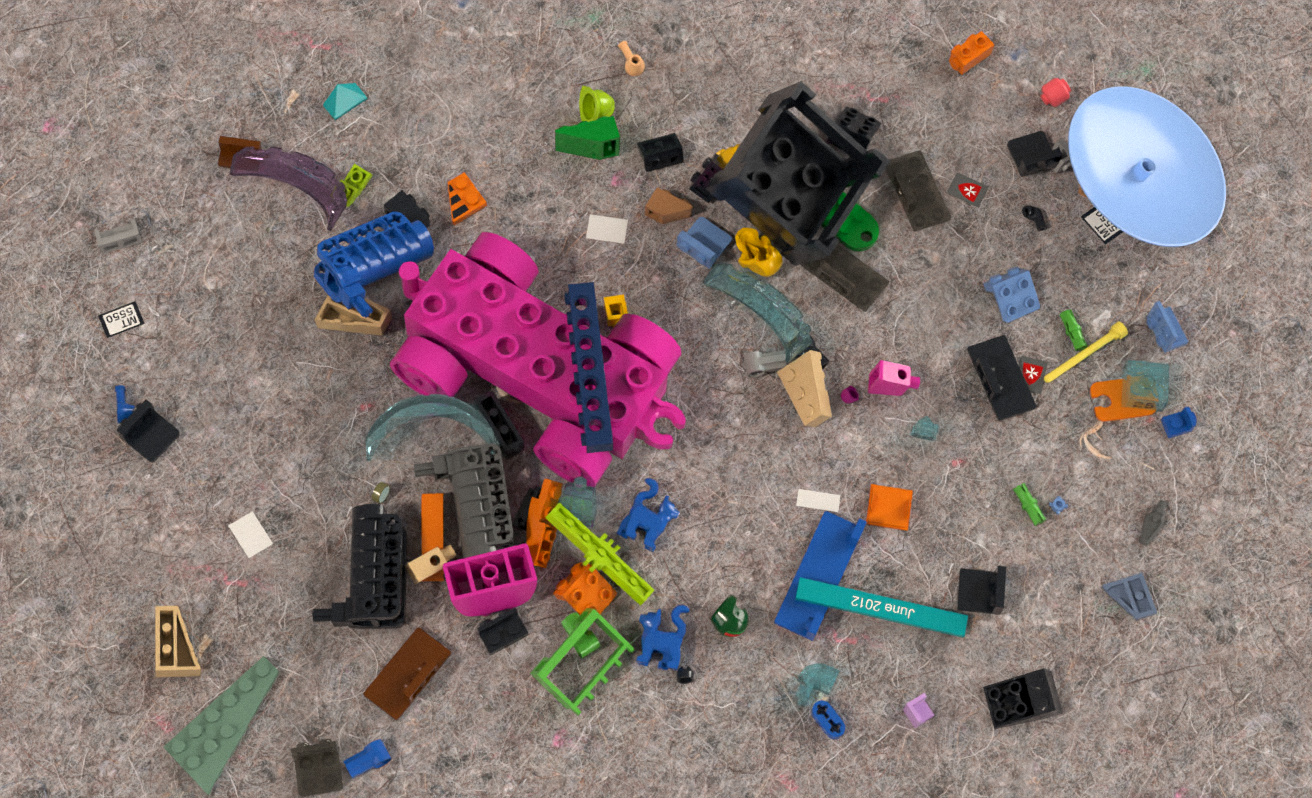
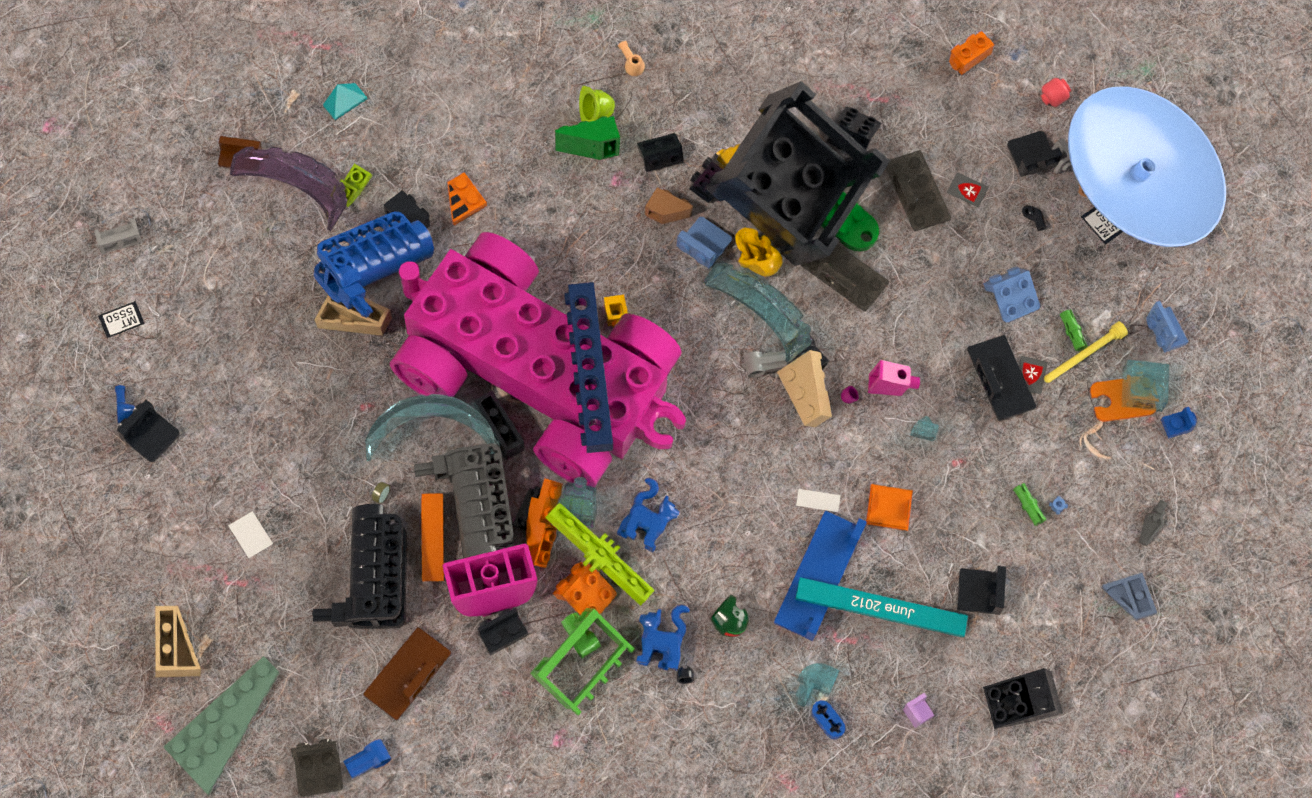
tan torso [405,545,456,584] -> none
white sticker [586,214,628,244] -> none

